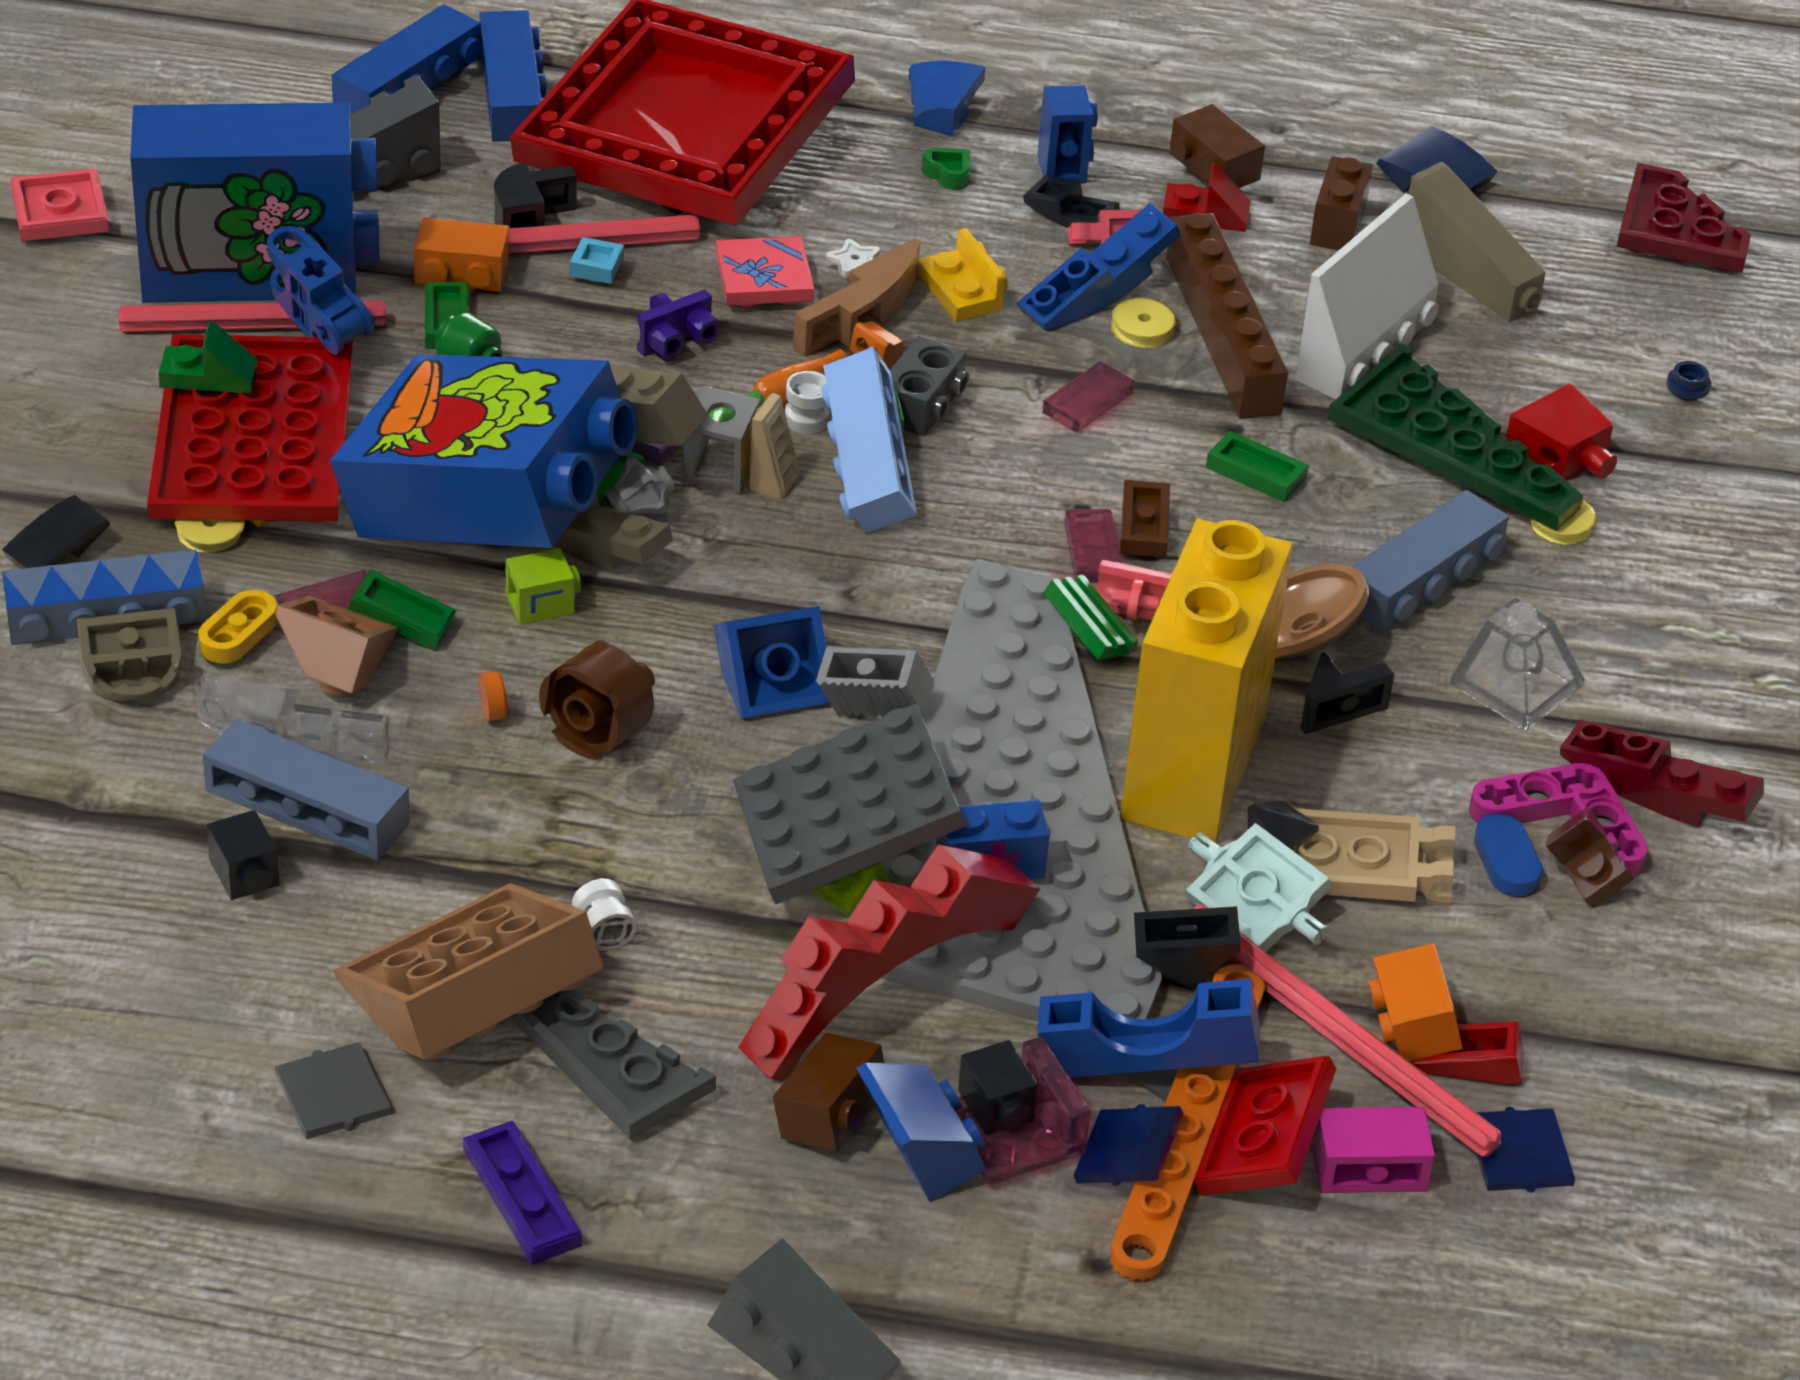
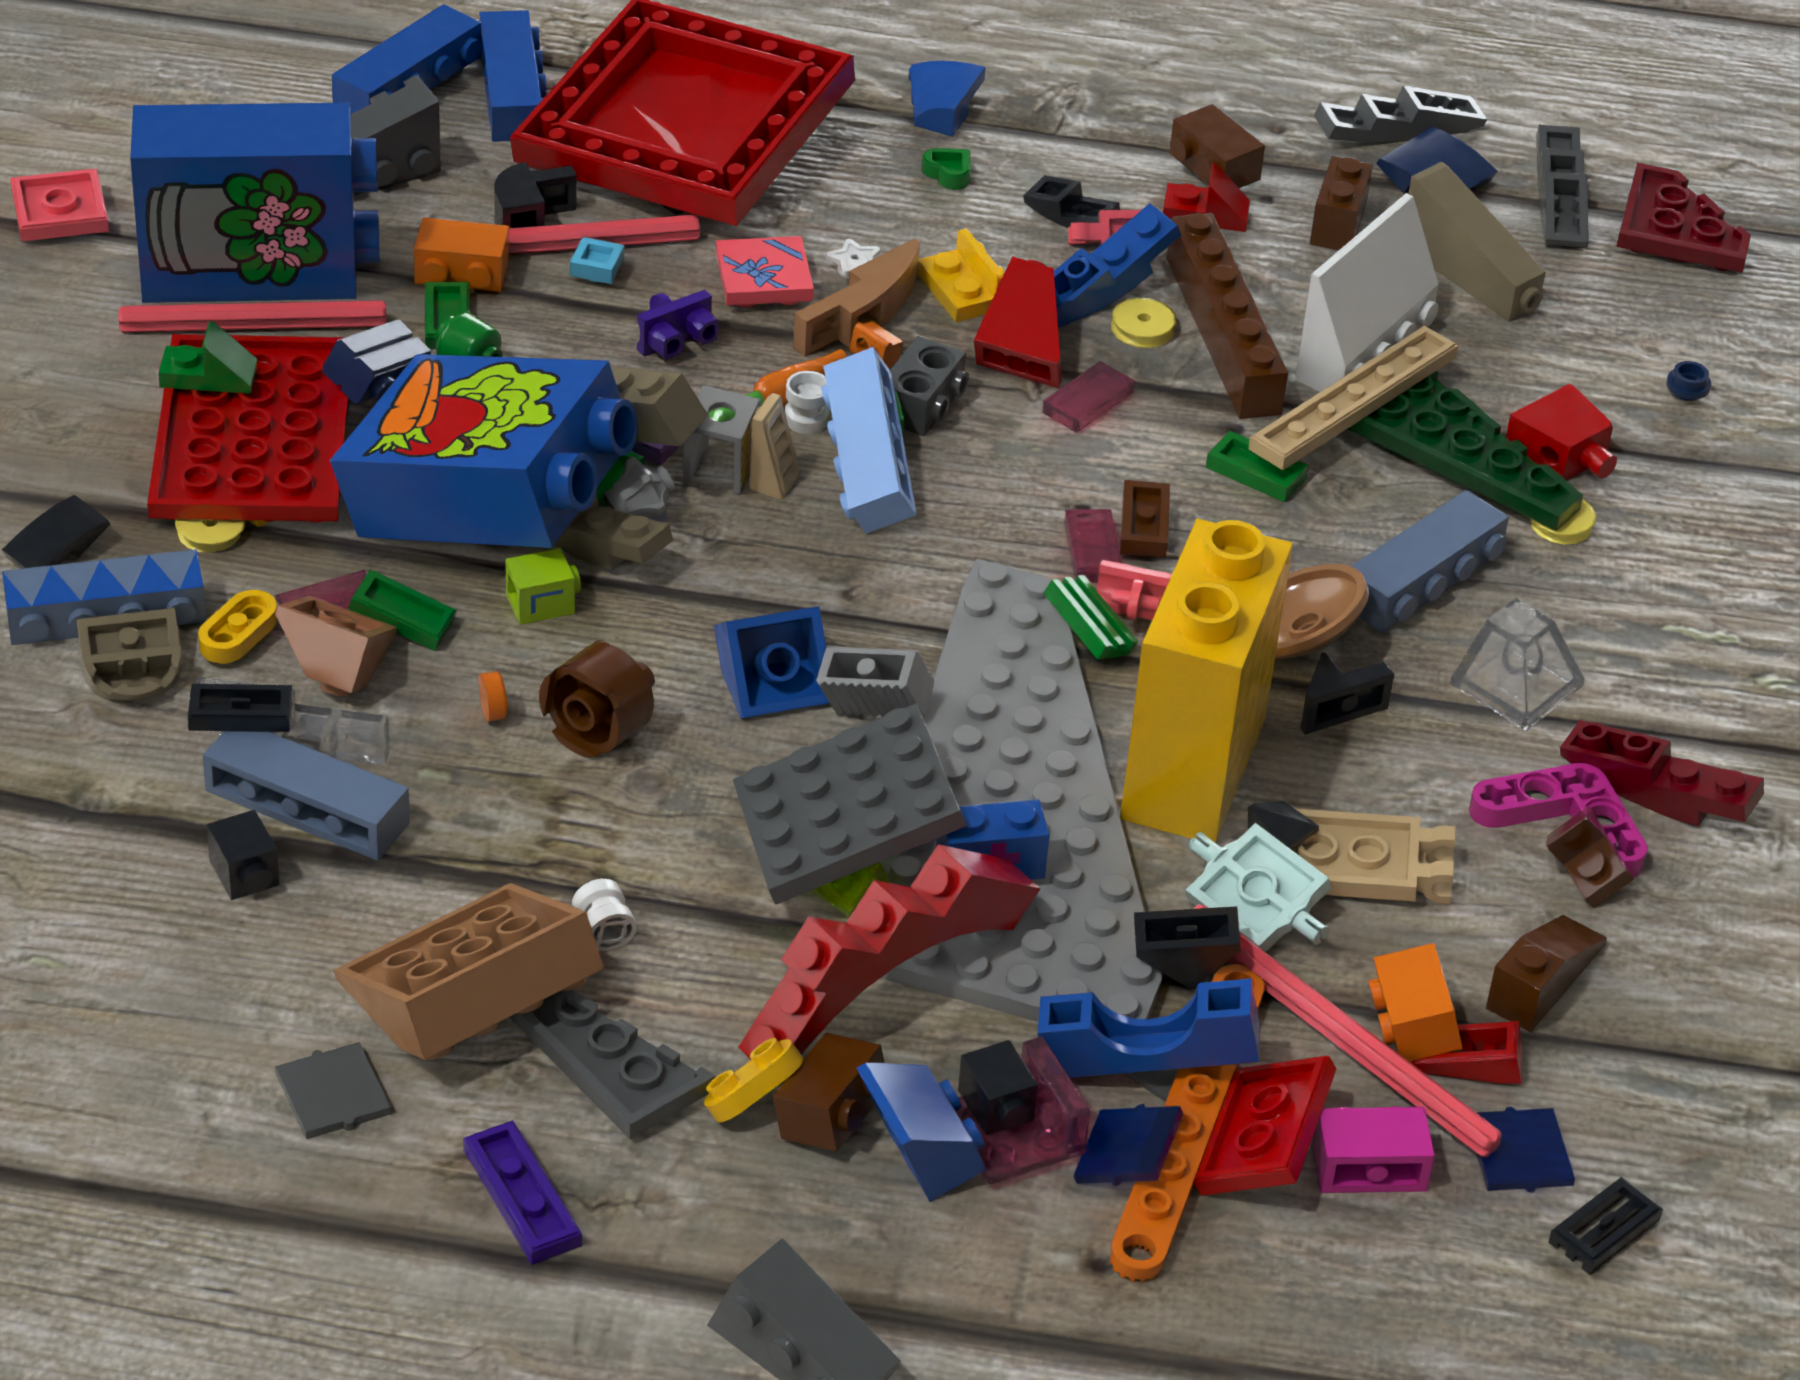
blue piece [267,226,375,355] -> none
blue brick [1037,85,1098,184] -> none
blue tile [1474,814,1542,896] -> none
none -> black tile [187,684,293,732]
none -> dark blue brick [322,319,431,404]
none -> yellow plate [704,1038,804,1123]
none -> red slope [974,256,1062,388]
none -> tan tile [1249,326,1458,470]
none -> dark grey slope [1314,86,1487,142]
none -> reddish brown slope [1486,915,1607,1032]
none -> dark grey slope [1536,124,1589,247]
none -> black tile [1548,1177,1663,1275]

